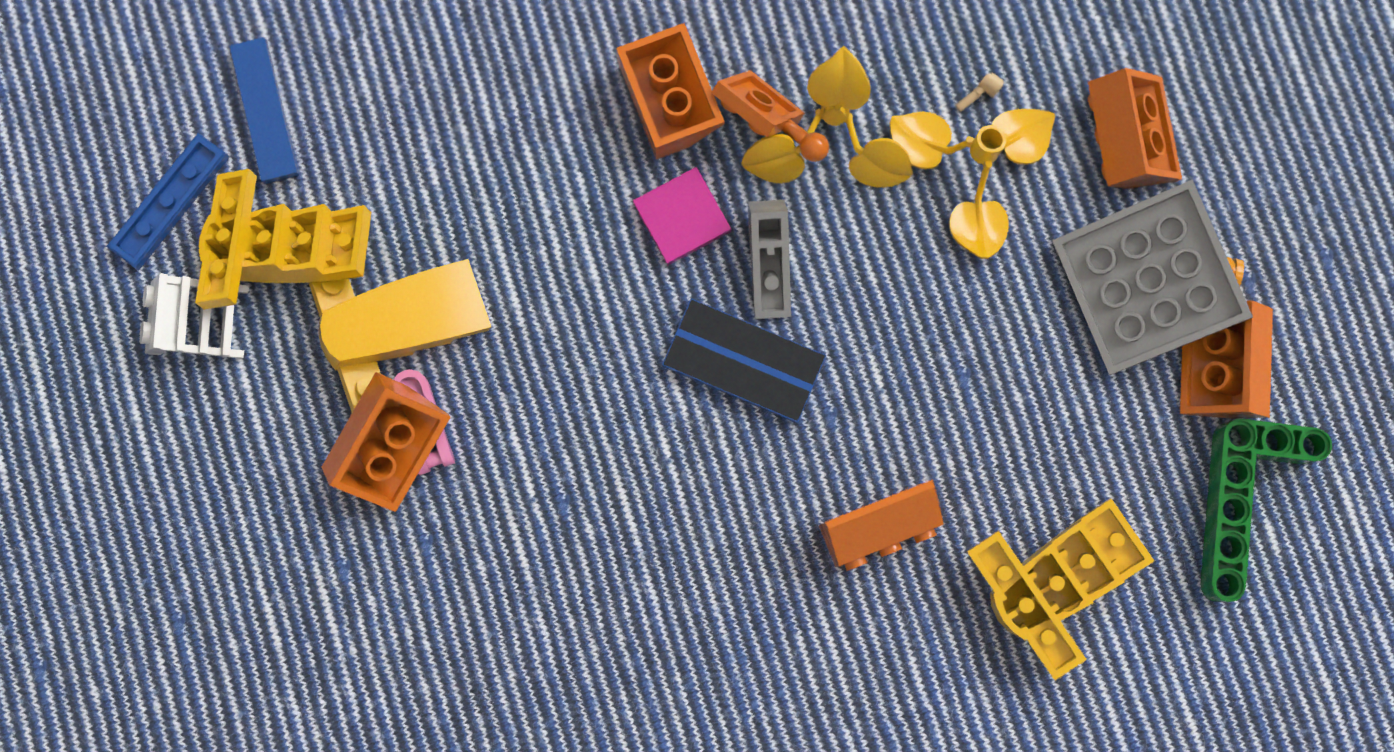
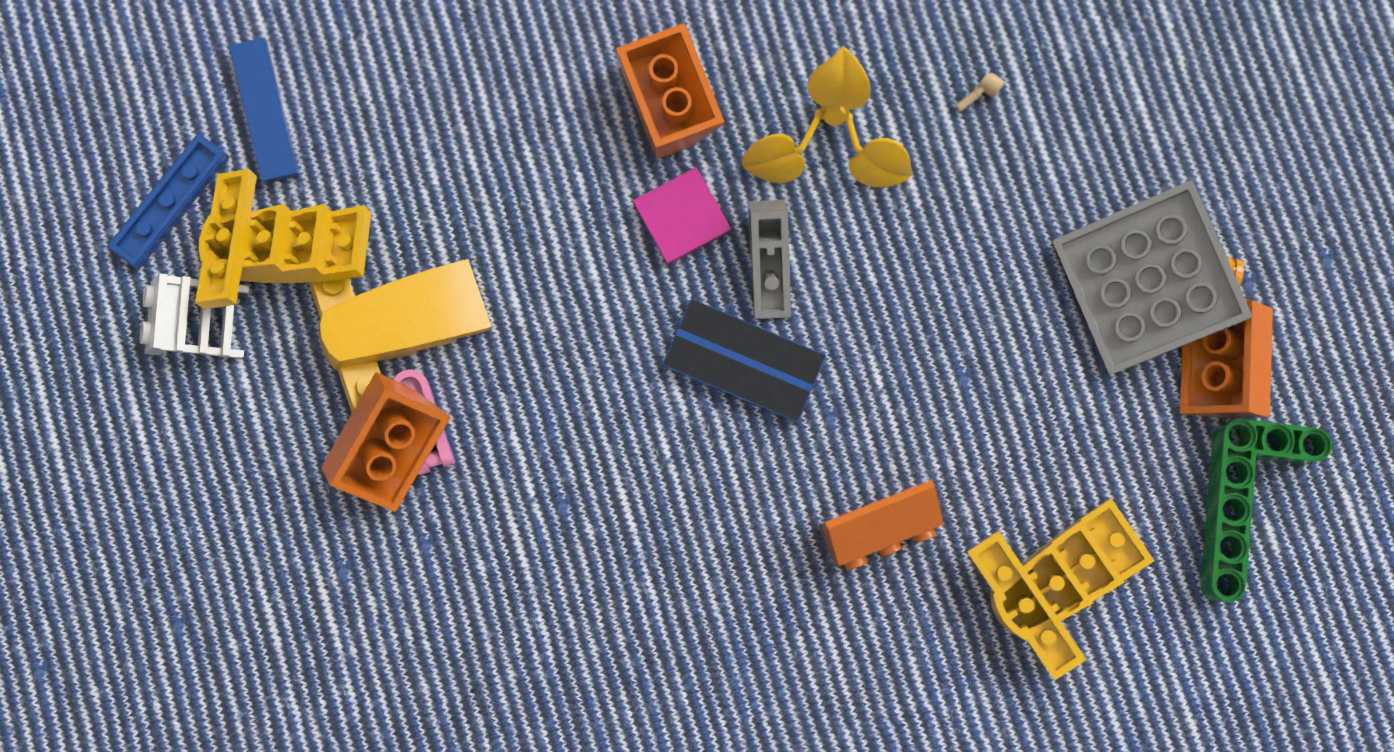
orange plate [711,70,829,162] -> none
yellow plant [890,109,1055,259] -> none
orange slope [1088,68,1182,189] -> none

